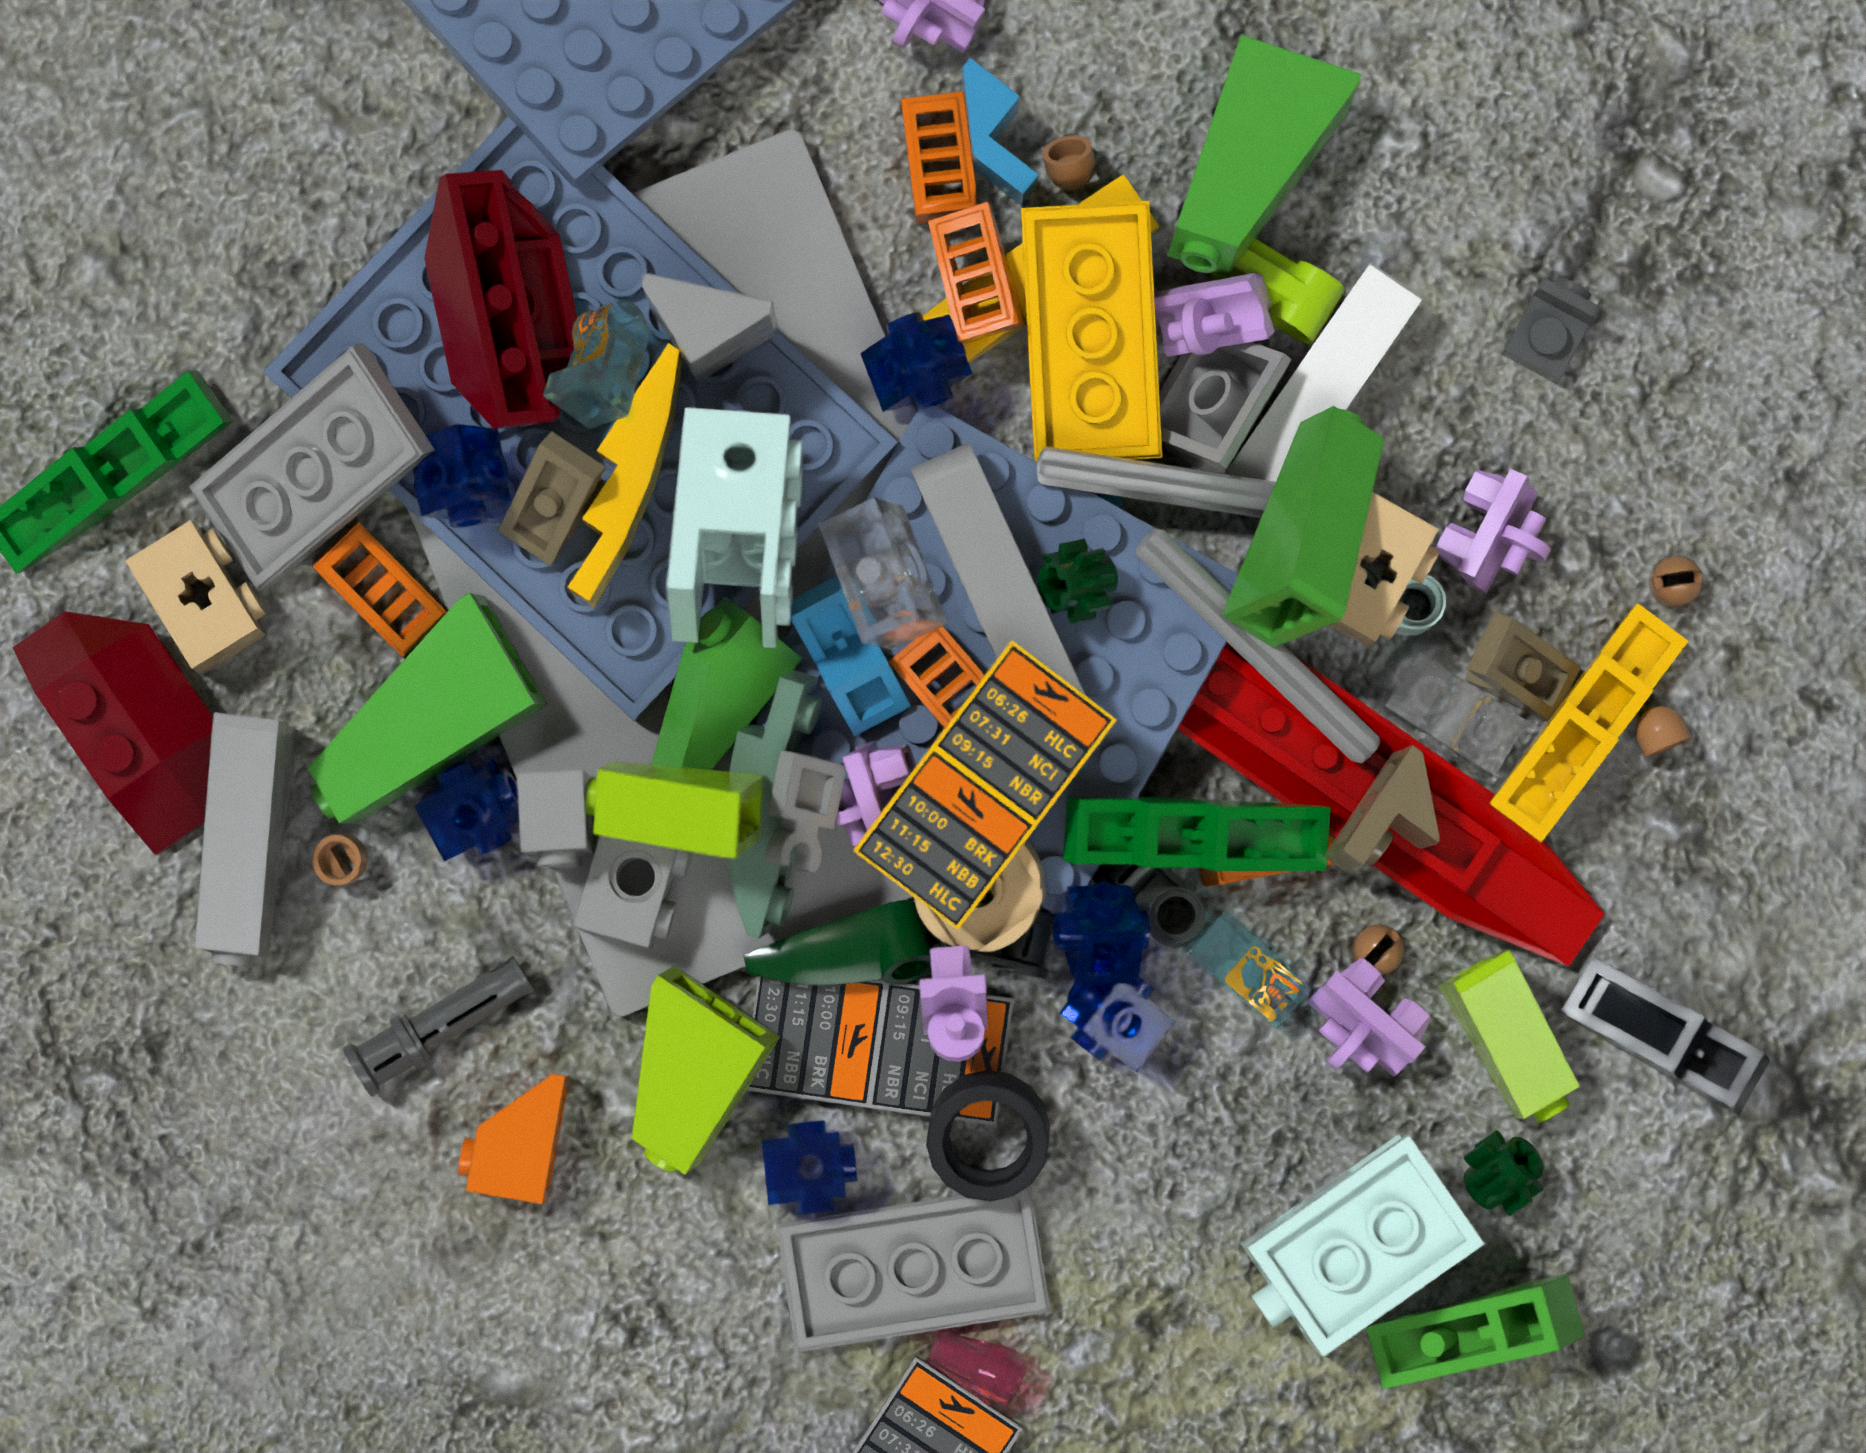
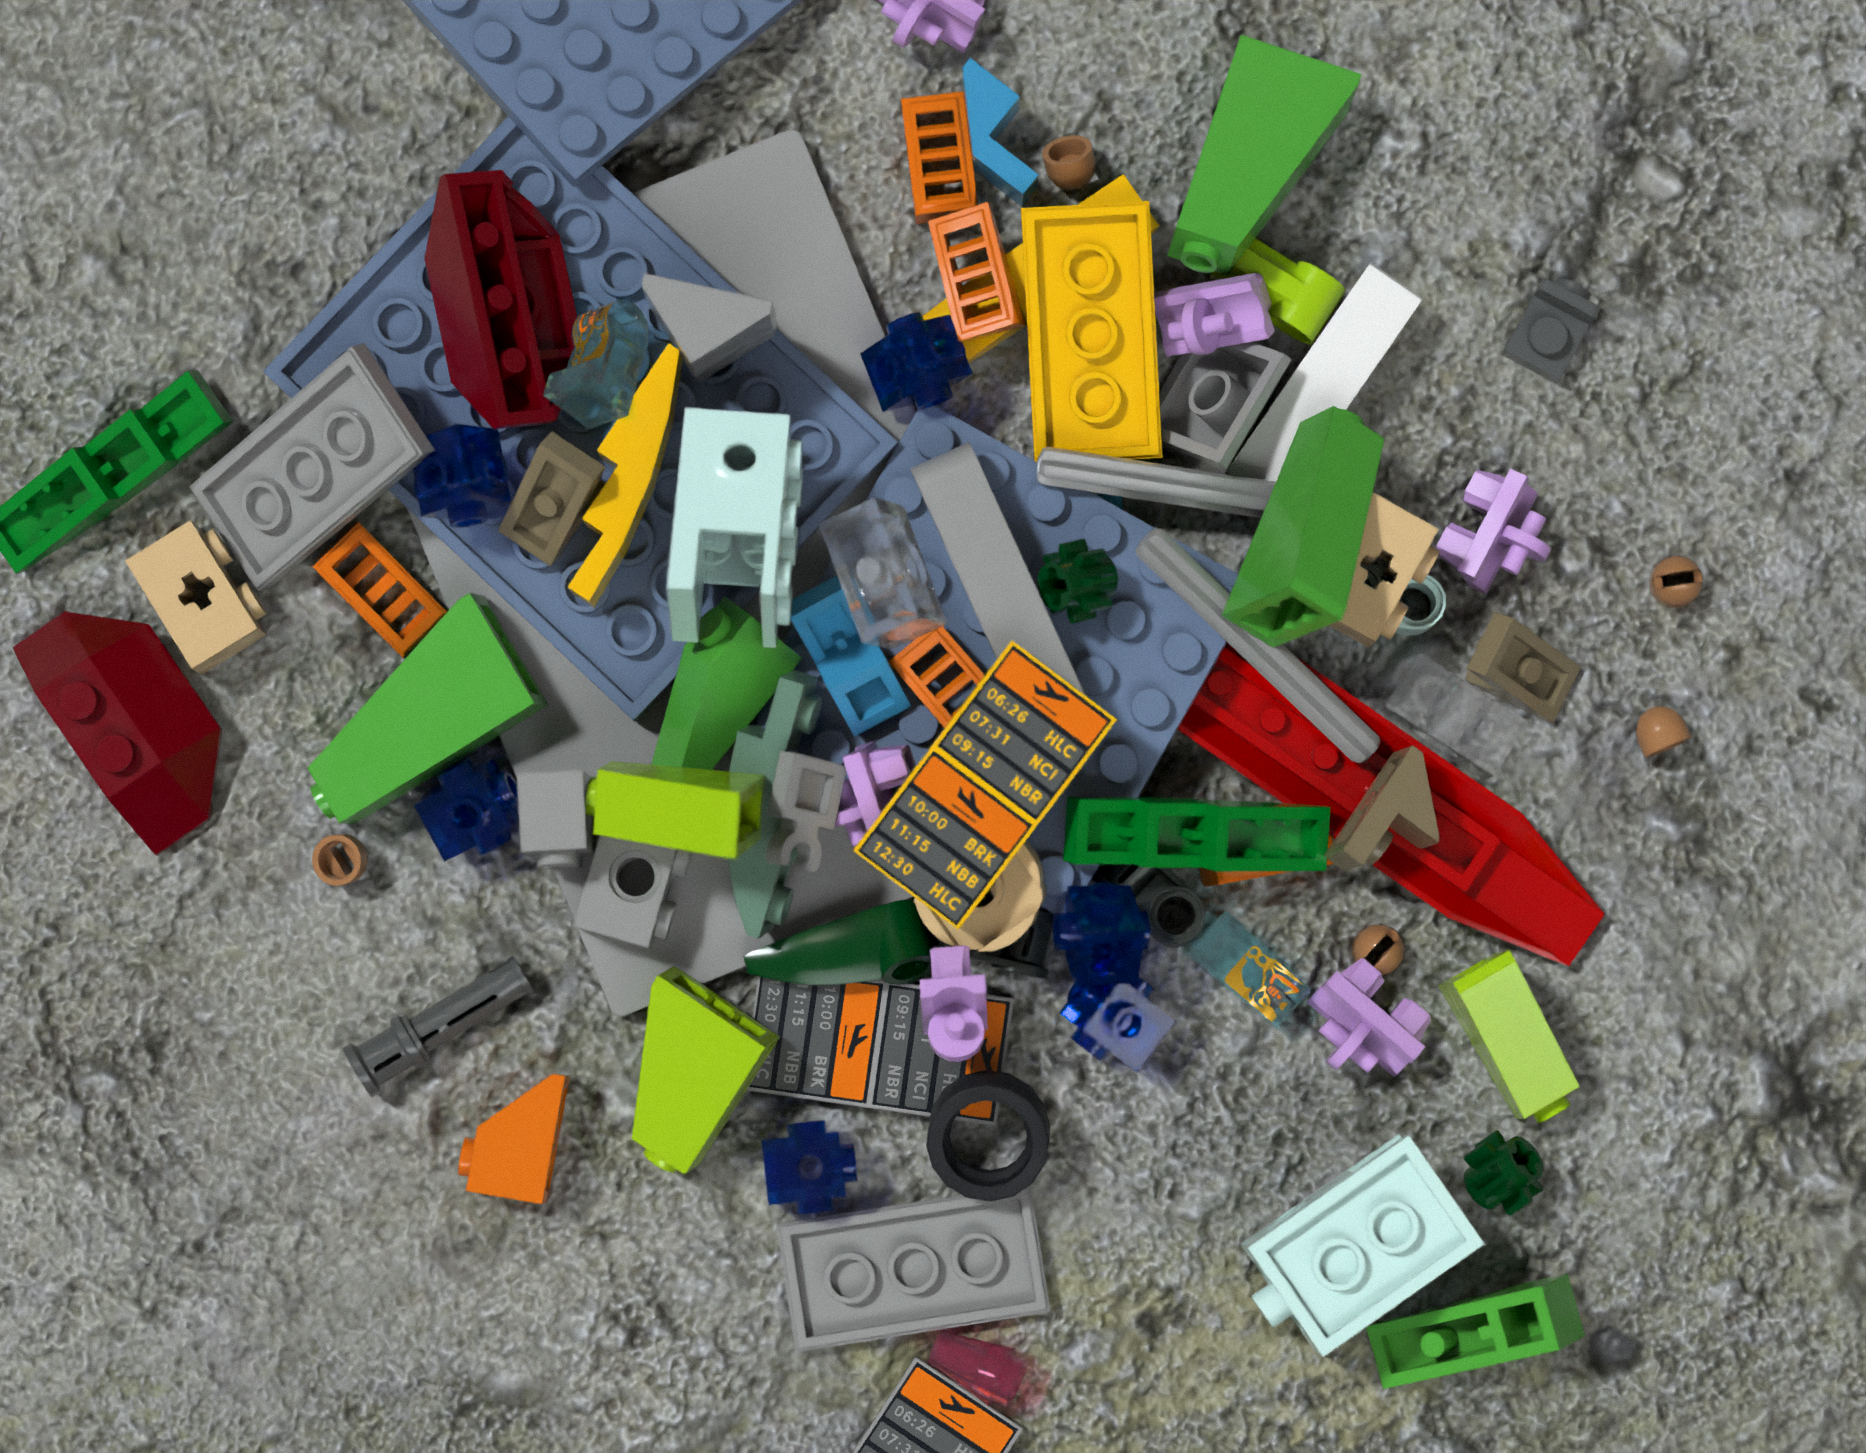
light grey slope [194,712,298,968] -> none
yellow slope [1489,603,1689,843] -> none
black slope [1561,957,1770,1116] -> none

